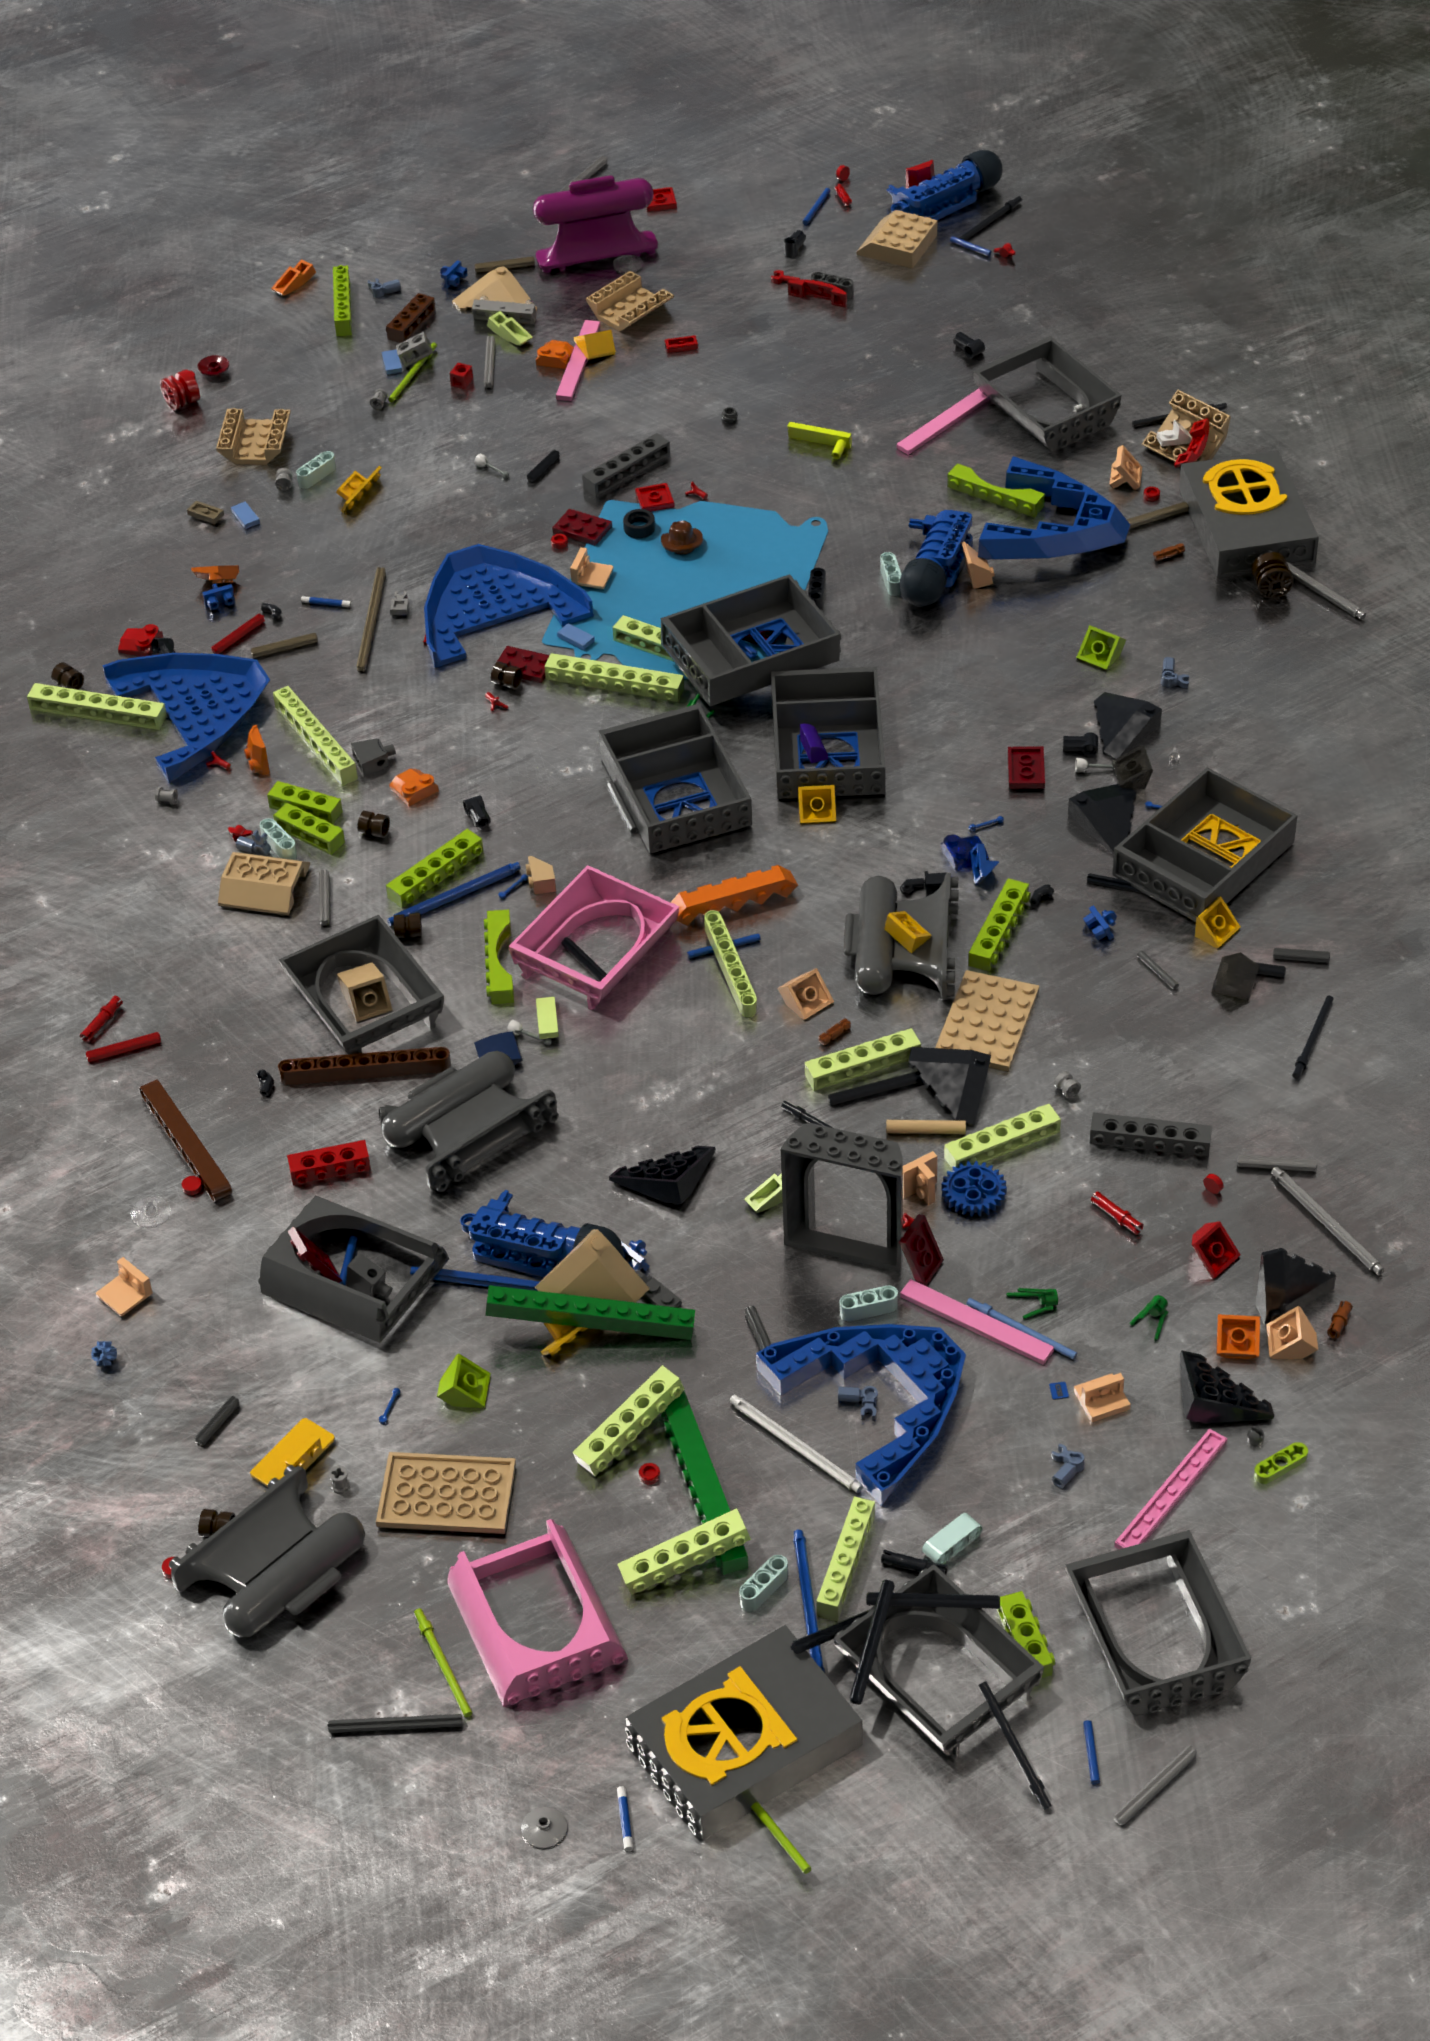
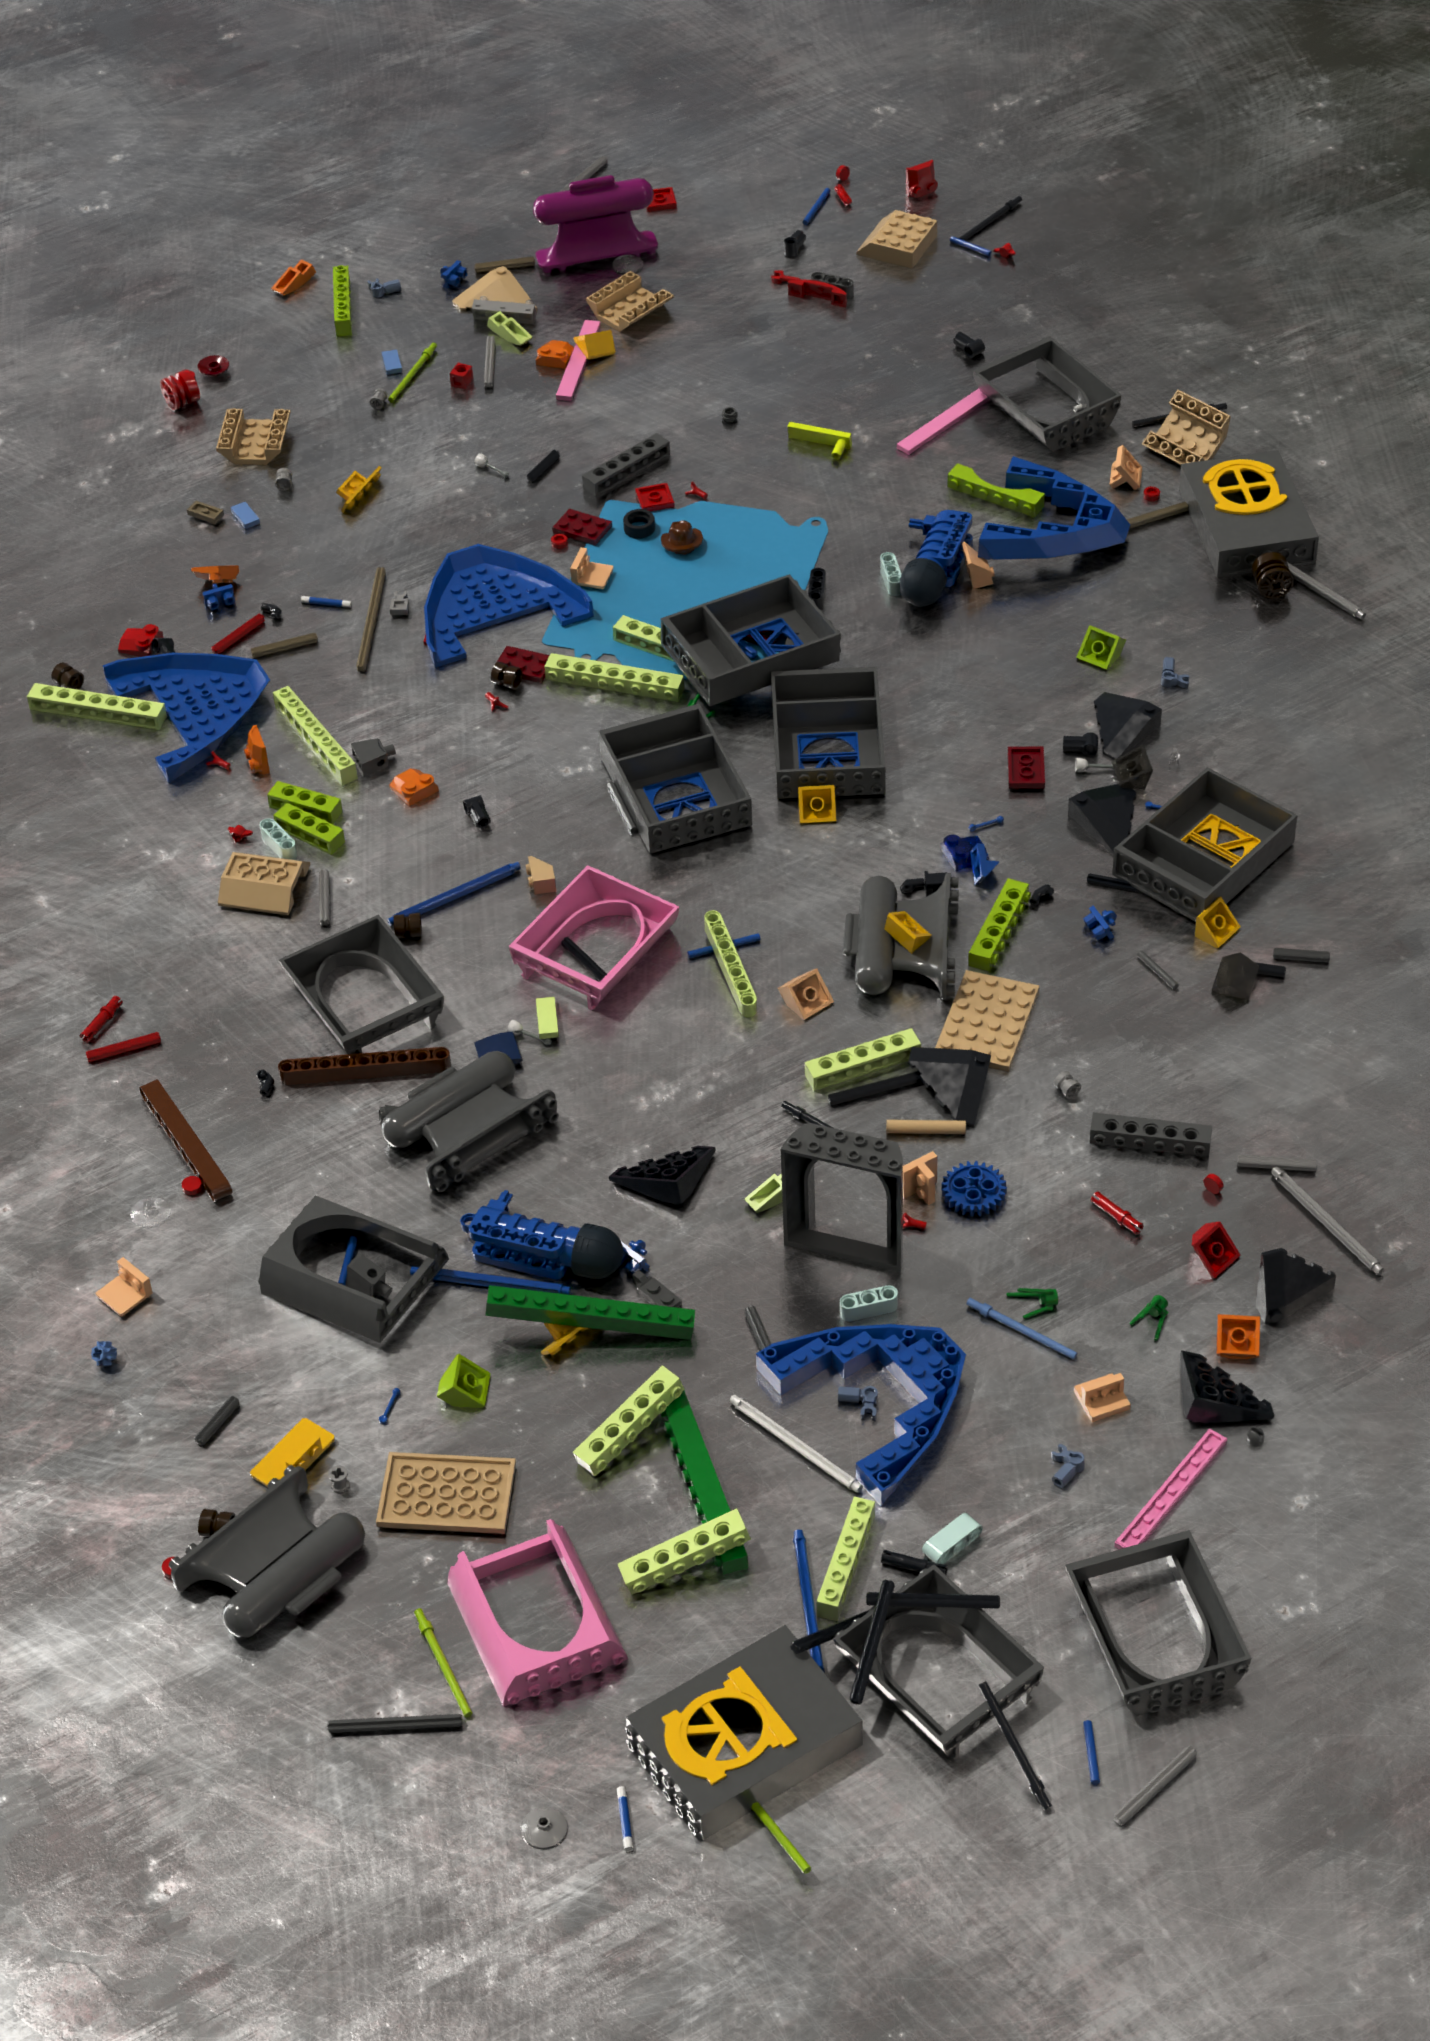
light grey bush [155,786,178,805] -> none
sand blue bar [236,830,271,856] -> none
red brick [287,1140,371,1185] -> none
dark red plate [288,1226,342,1283] -> none
light aqua beam [296,451,336,489] -> none
tan slope [337,963,392,1022] -> none
dark brown wheel [357,810,390,838] -> none
reddish brown brick [386,293,436,343] -> none
lime brick [386,829,484,908] -> none
light grey brick [396,332,433,367] -> none
lime arch [484,909,514,1004] -> none
blue hinge [498,874,528,899] -> none
tan slope [535,1229,650,1303] -> none
medium blue tile [557,623,595,650] -> none
red tile [639,1463,660,1485] -> none
red tile [664,335,698,353] -> none
orange brick [670,865,798,926] -> none
light aqua beam [739,1555,788,1612] -> none
dark purple brick [800,724,828,763] -> none
dark orange axle [818,1018,851,1045] -> none
blue piece [886,150,1003,220] -> none
dark red plate [899,1214,944,1286] -> none
bright pink tile [900,1279,1054,1365] -> none
yellowish green brick [944,1104,1061,1168] -> none
lime brick [997,1591,1055,1678] -> none
blue sticker [1049,1382,1069,1399] -> none
dark orange axle [1153,543,1185,561] -> none
white slope [1156,420,1192,447] -> none
red slope [1174,418,1209,468] -> none
lime beam [1254,1442,1308,1484] -> none
light nougat slope [1266,1306,1318,1359] -> none
black bar [1292,995,1334,1079] -> none
dark orange pin [1327,1301,1353,1339] -> none

